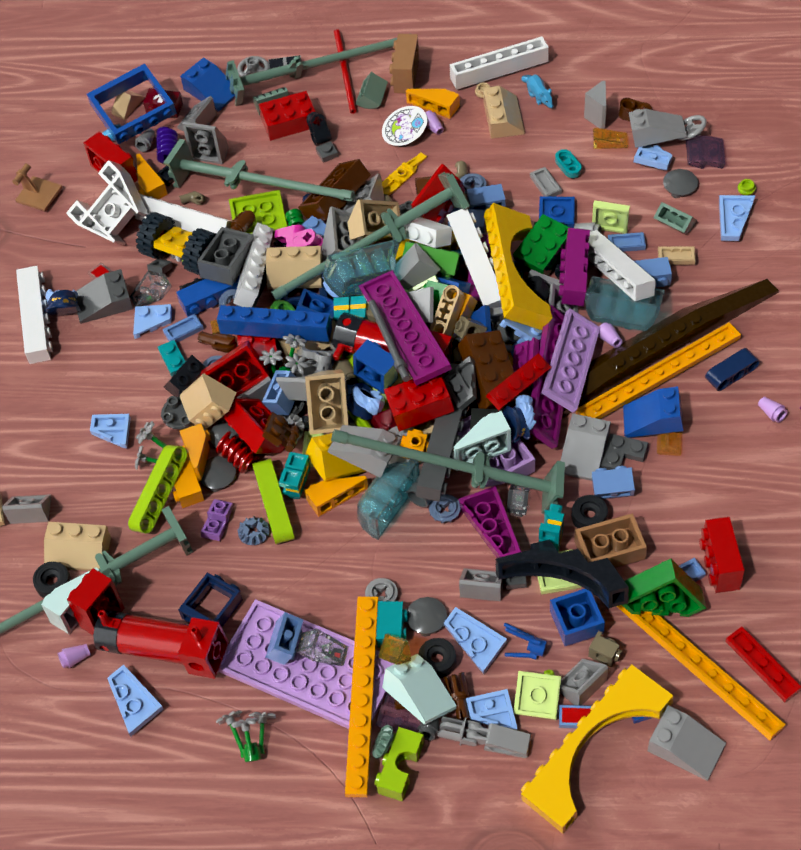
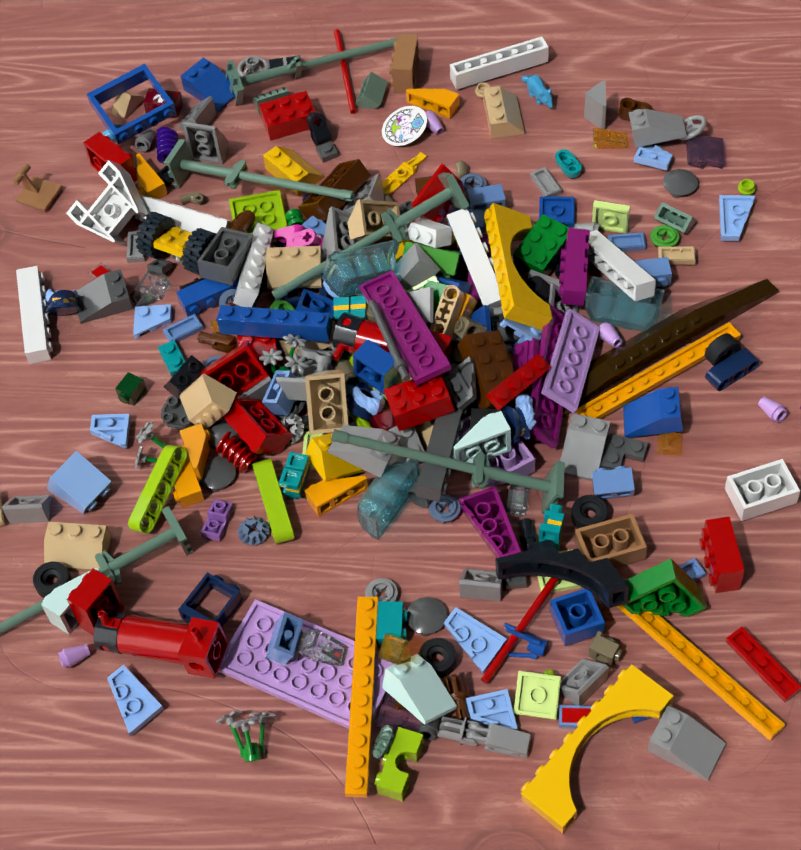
reddish brown plate [262,412,300,452] -> none
light orange brick [400,429,429,462] -> none
none -> light blue slope [46,451,111,514]
none -> dark green brick [115,372,147,406]
none -> light grey tile [126,231,145,263]
none -> yellow slope [263,146,324,196]
none -> red piece [481,578,559,684]
none -> black pin [519,518,536,551]
none -> bright green gear [650,225,679,247]
none -> black tyre [705,333,741,366]
none -> white brick [725,459,800,521]

